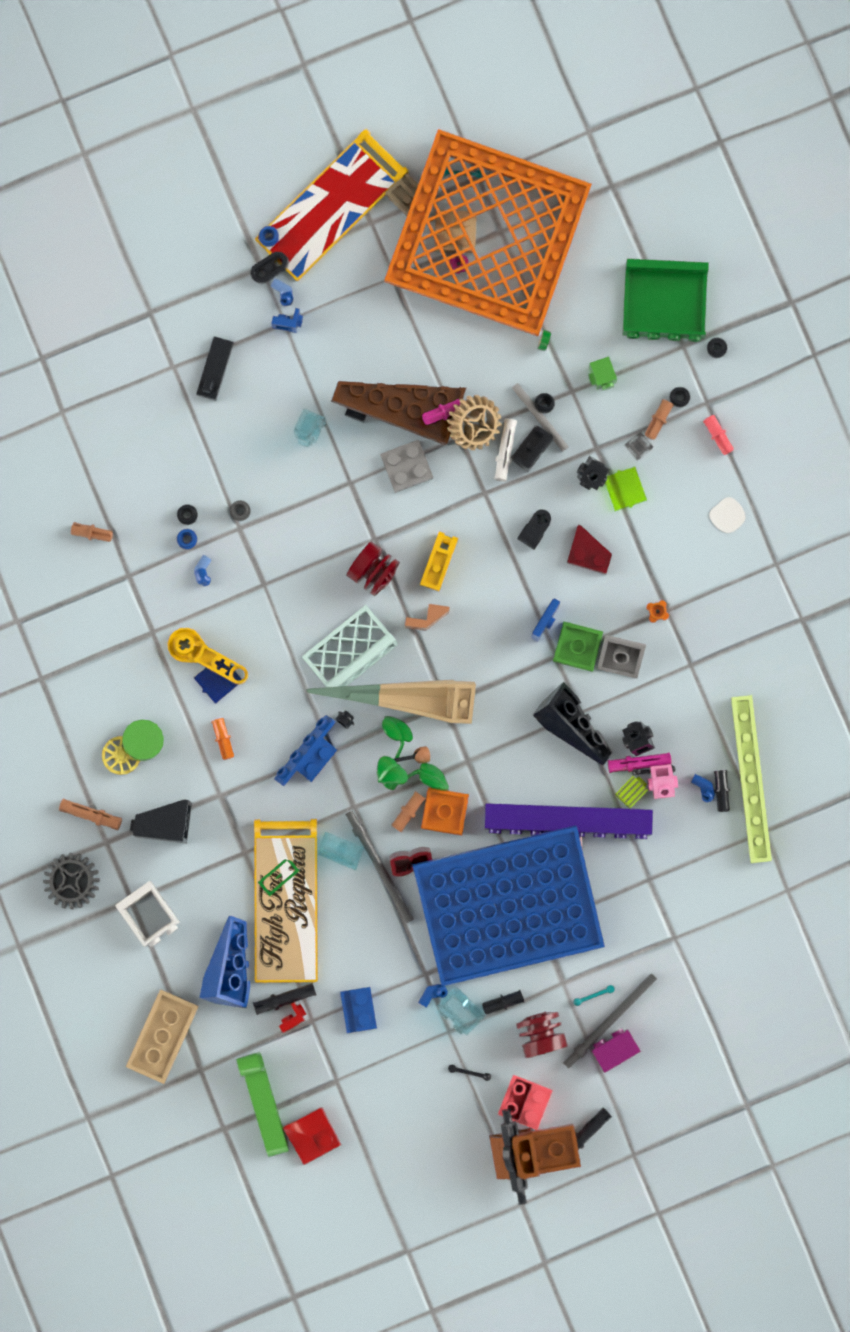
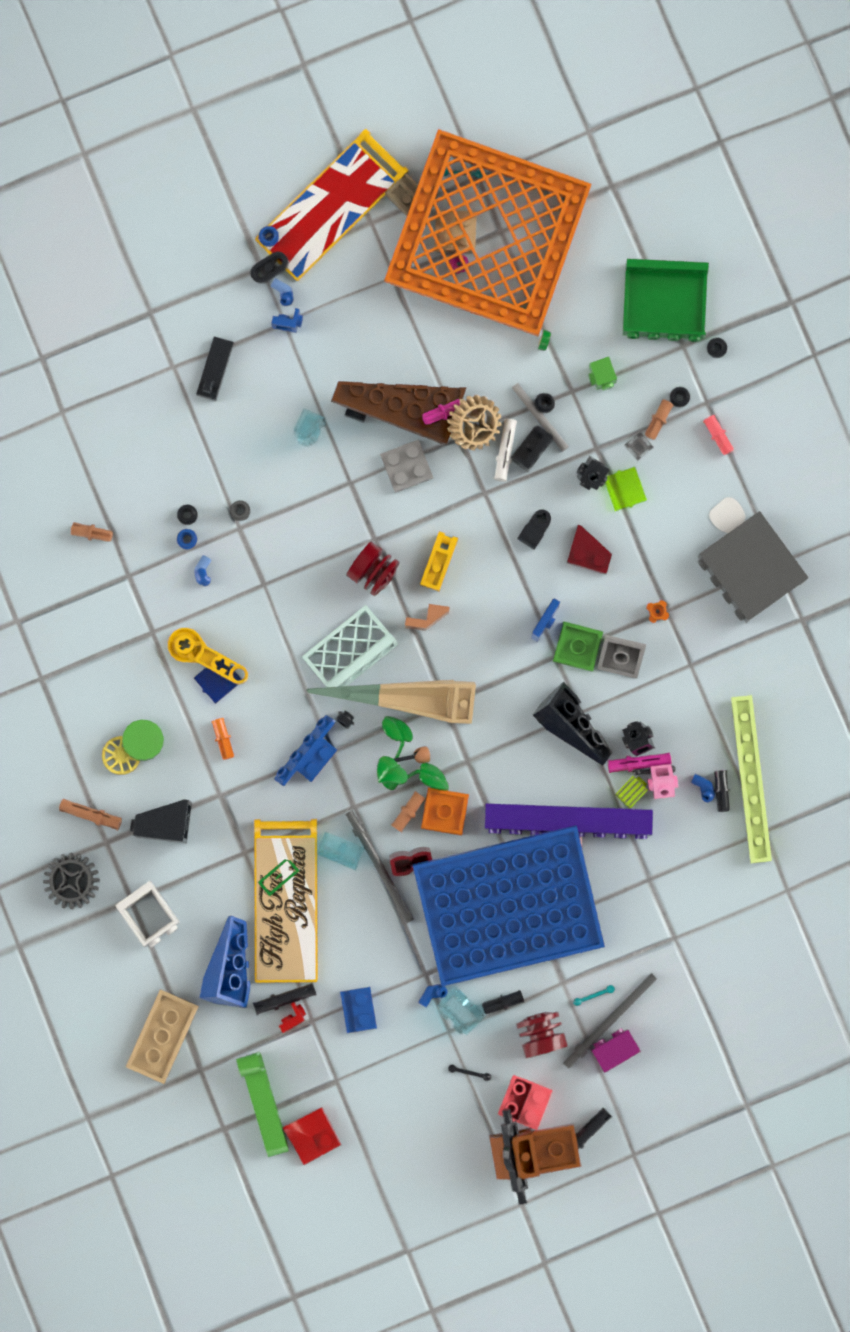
none -> dark grey panel [698,511,809,623]

